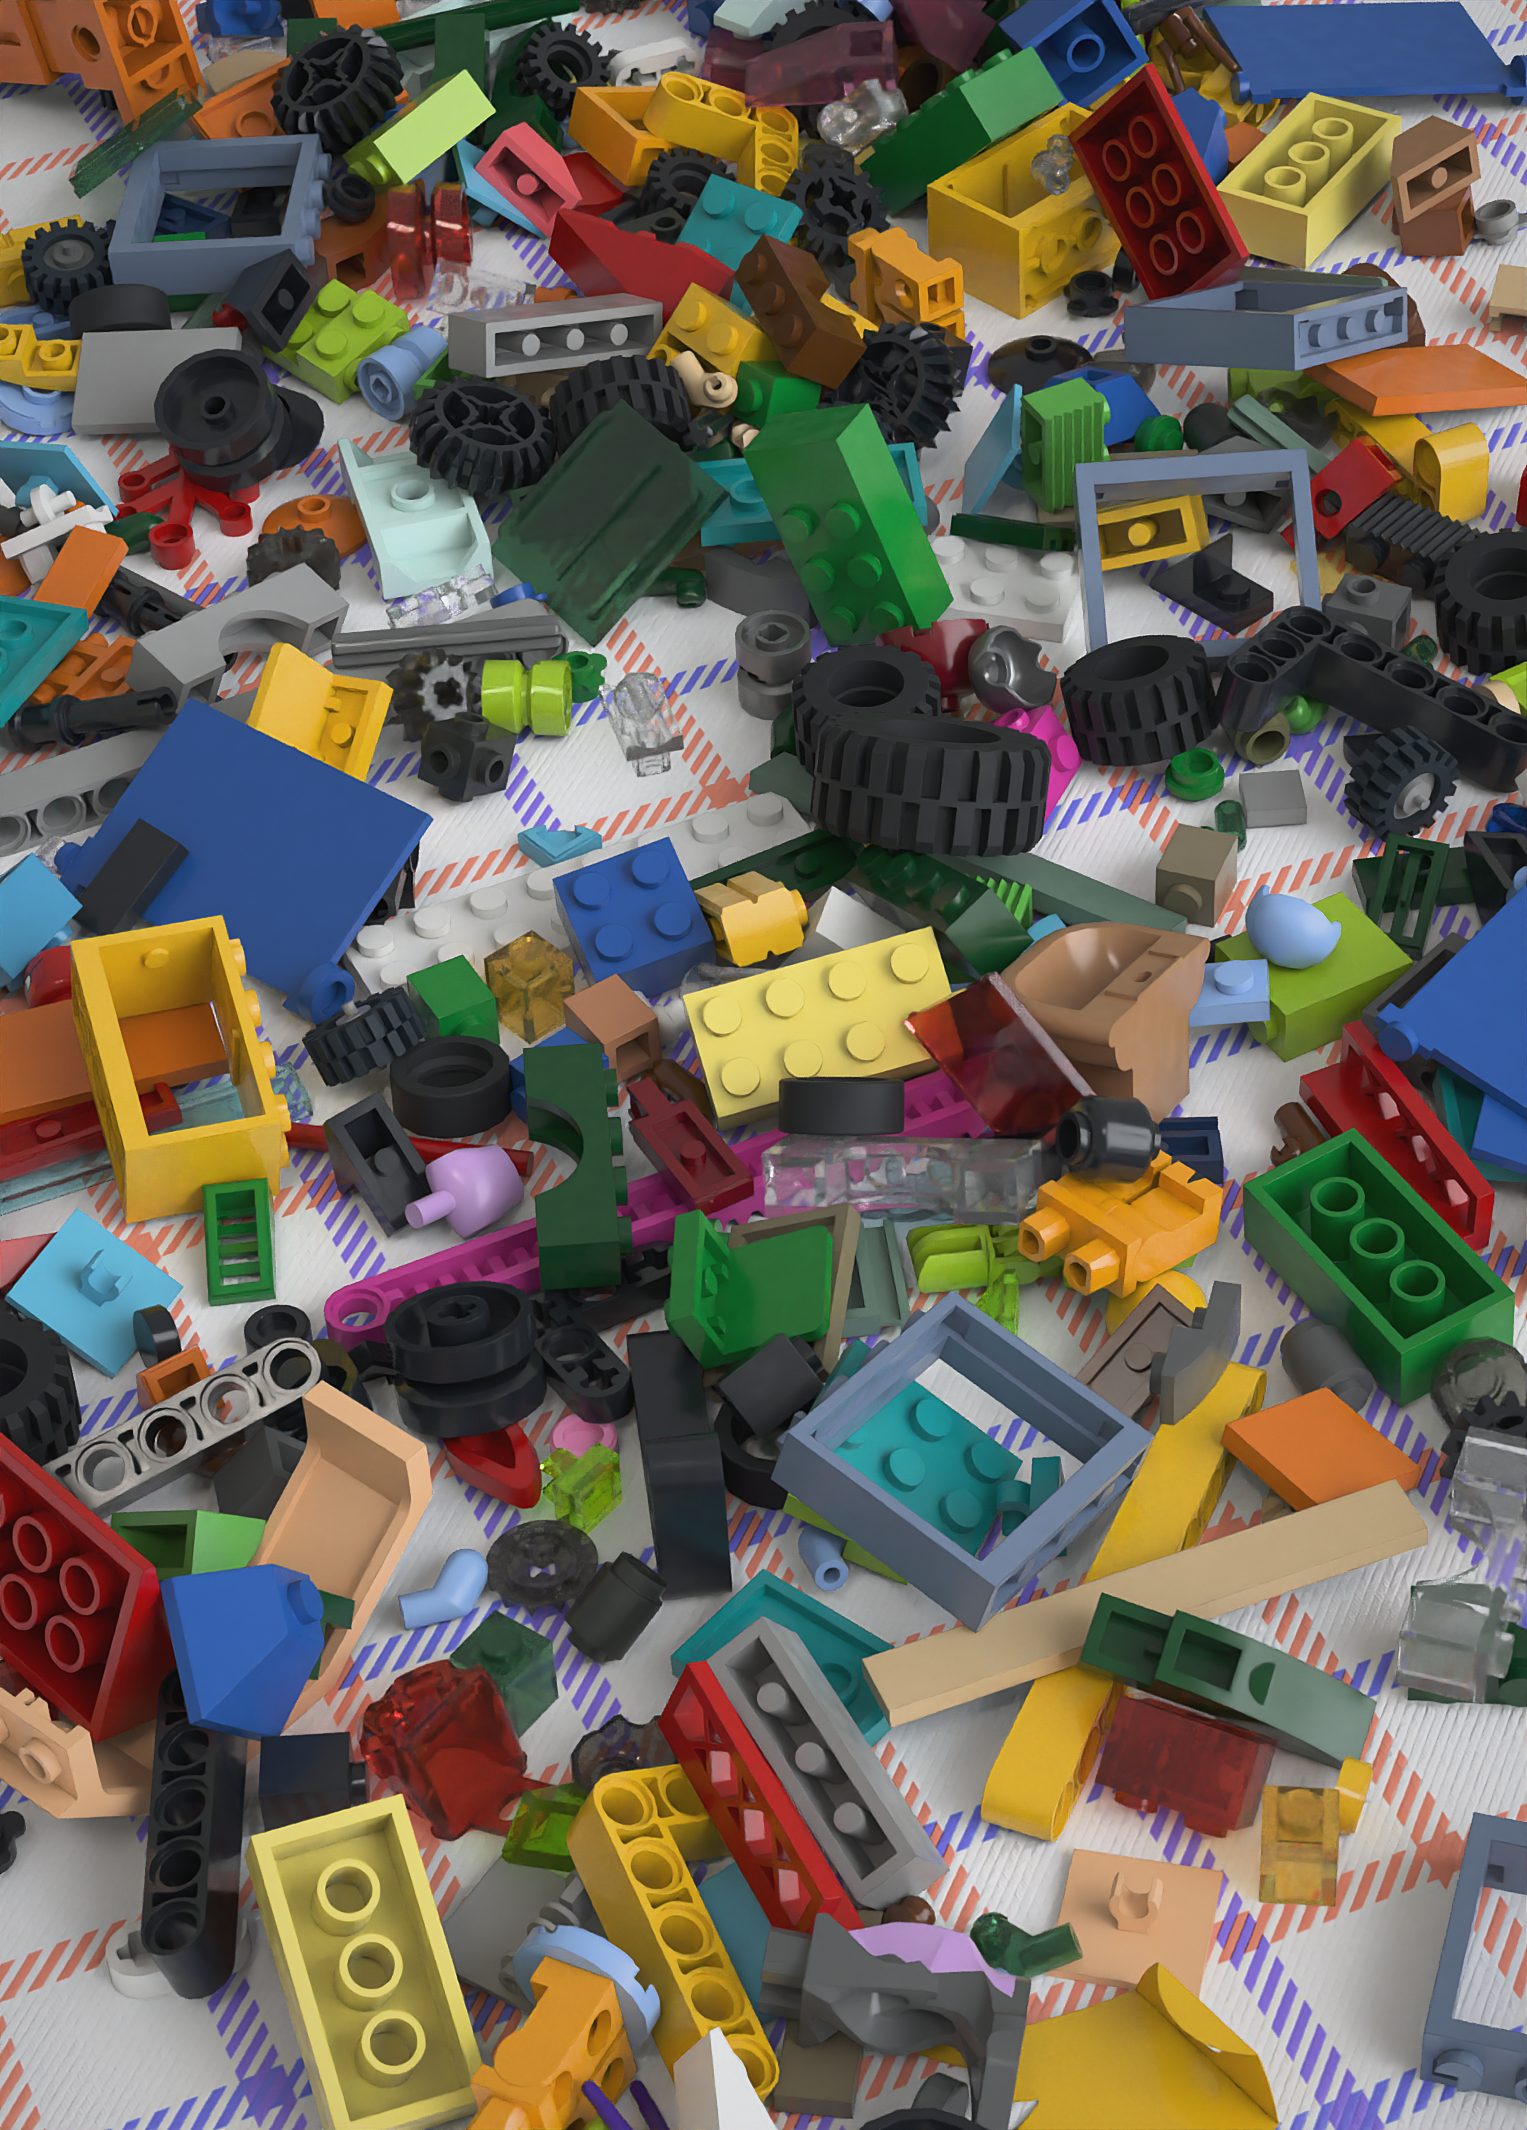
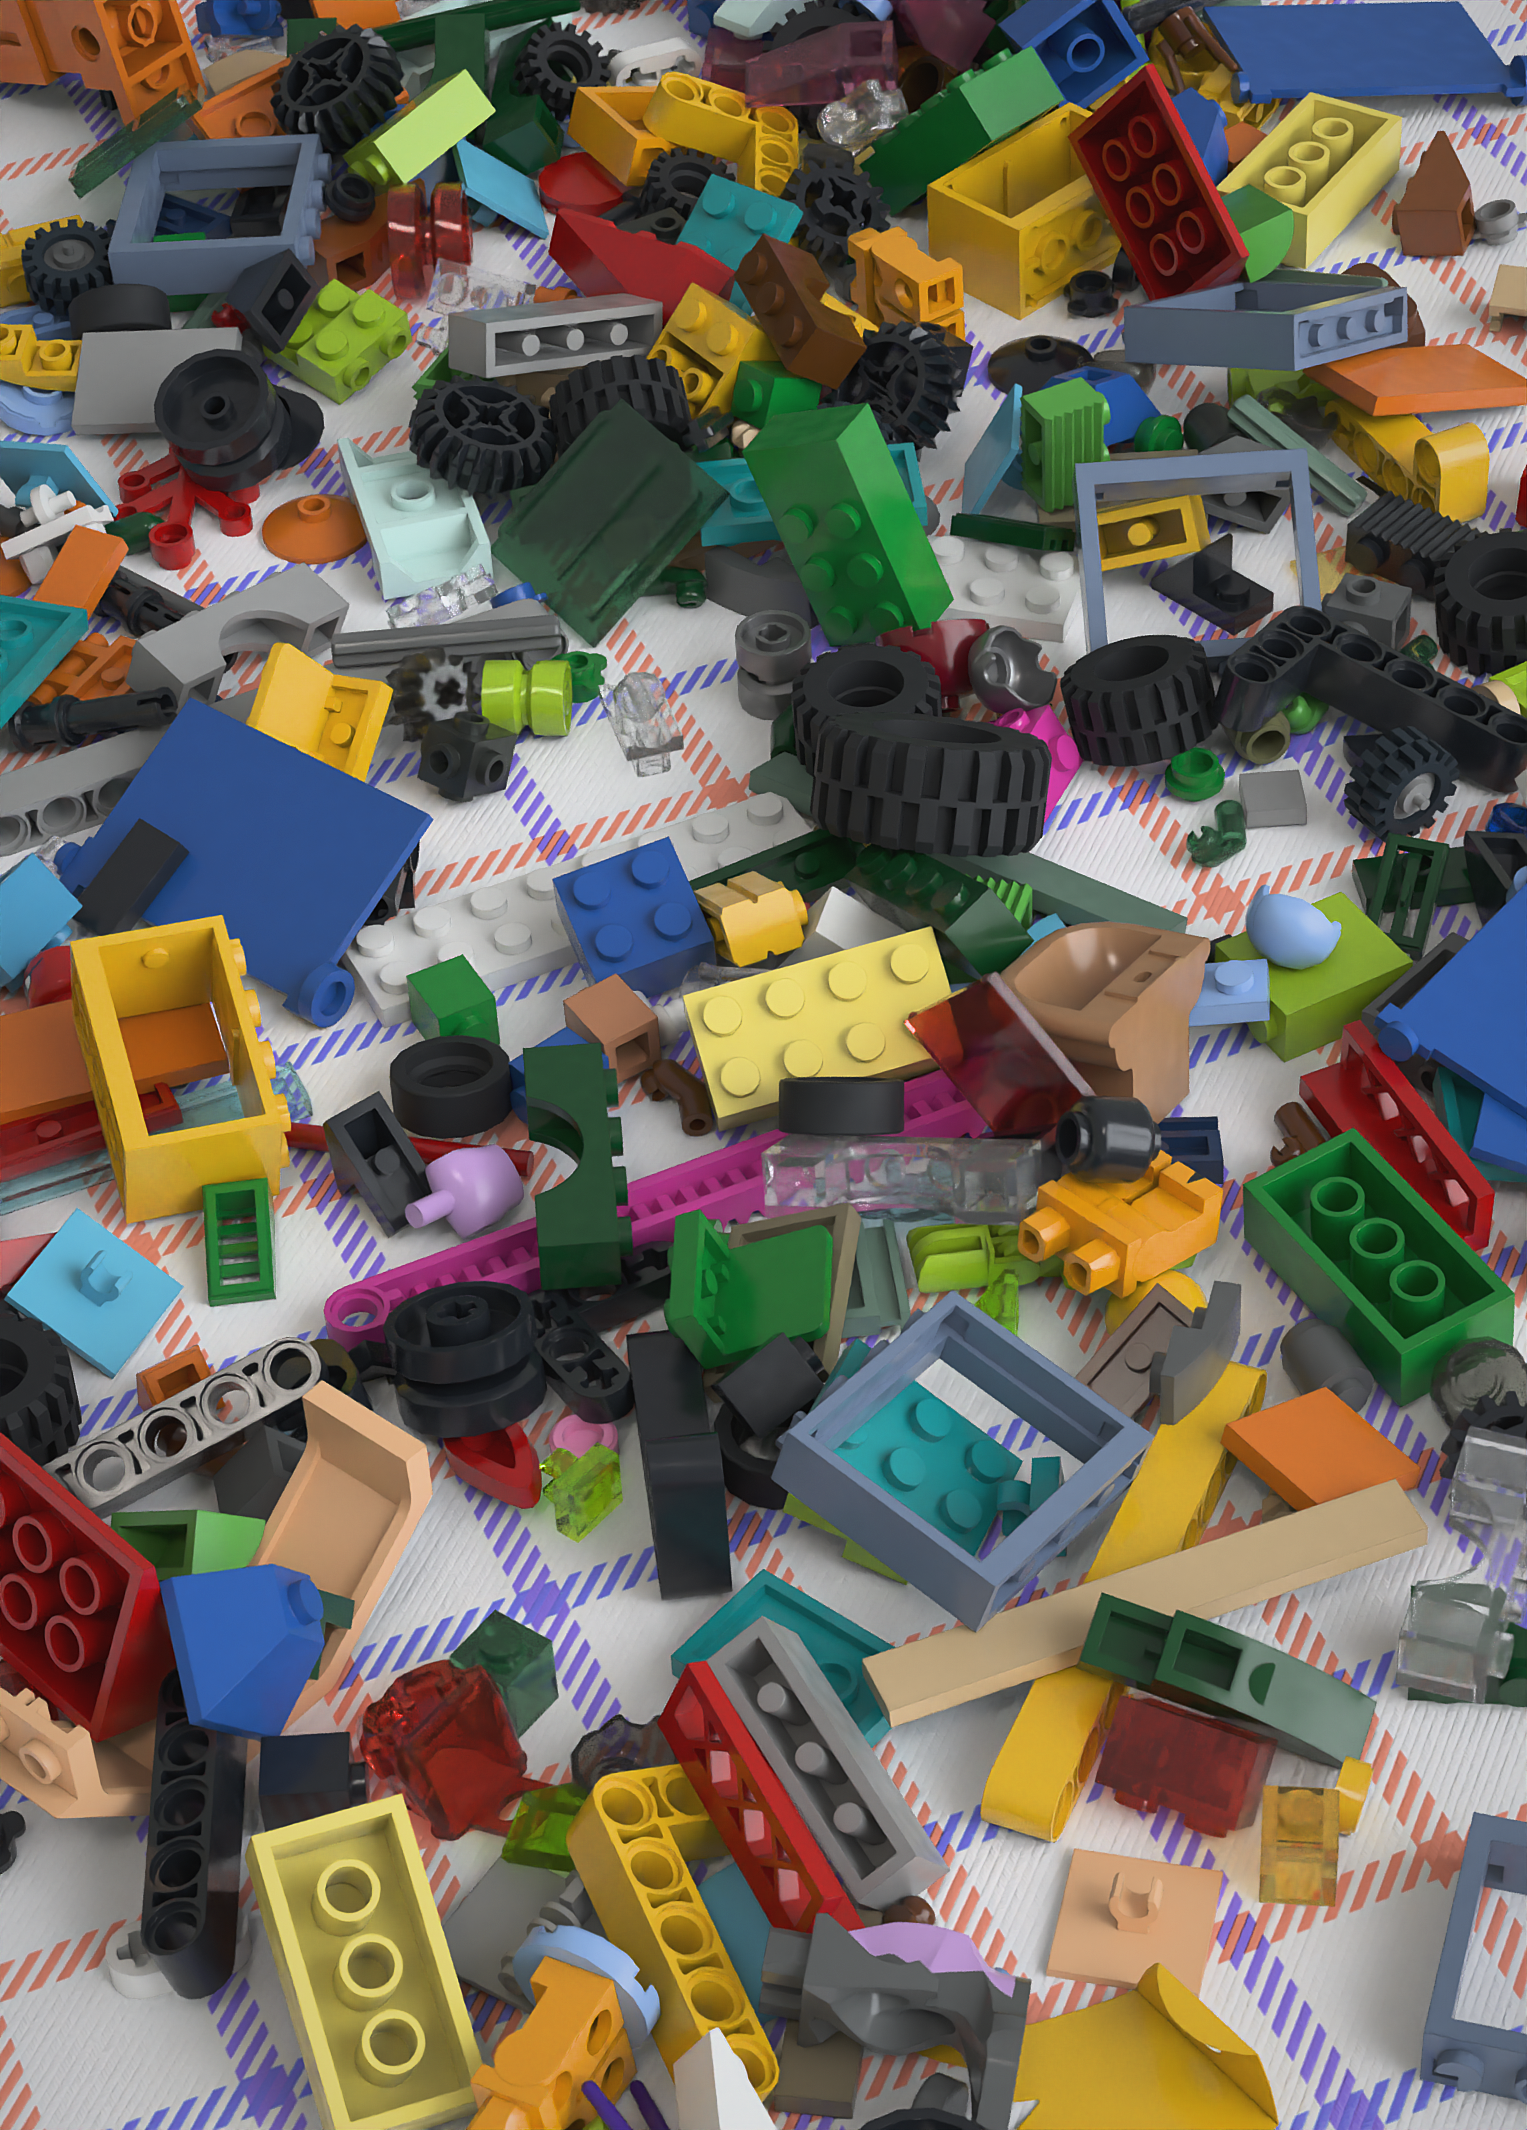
black tile [133,1304,182,1368] -> none
black tile [244,1304,313,1355] -> none
clear smoke gear [246,524,341,591] -> none
black wheel [302,986,427,1087] -> none
light blue wheel [357,326,448,420] -> none
light blue arm [398,1549,488,1630] -> none
coral slope [474,122,582,238] -> none
clear yellow brick [484,930,575,1045] -> none
clear smoke gear [486,1520,598,1616] -> none
medium azure tile [517,825,603,868] -> none
pearl dark grey brick [564,1551,668,1663] -> none
dark red hinge [626,1077,755,1216] -> none
tan arm [669,351,738,409] -> none
light blue arm [798,1523,849,1591] -> none
clear green arm [969,1912,1083,1979] -> none
clear arm [1031,135,1075,195] -> none
dark tan brick [1155,823,1238,928] -> none
red torso [1278,436,1406,550] -> none
medium nougat slope [1390,115,1481,224] -> none
none -> bright green brick [1221,184,1294,283]

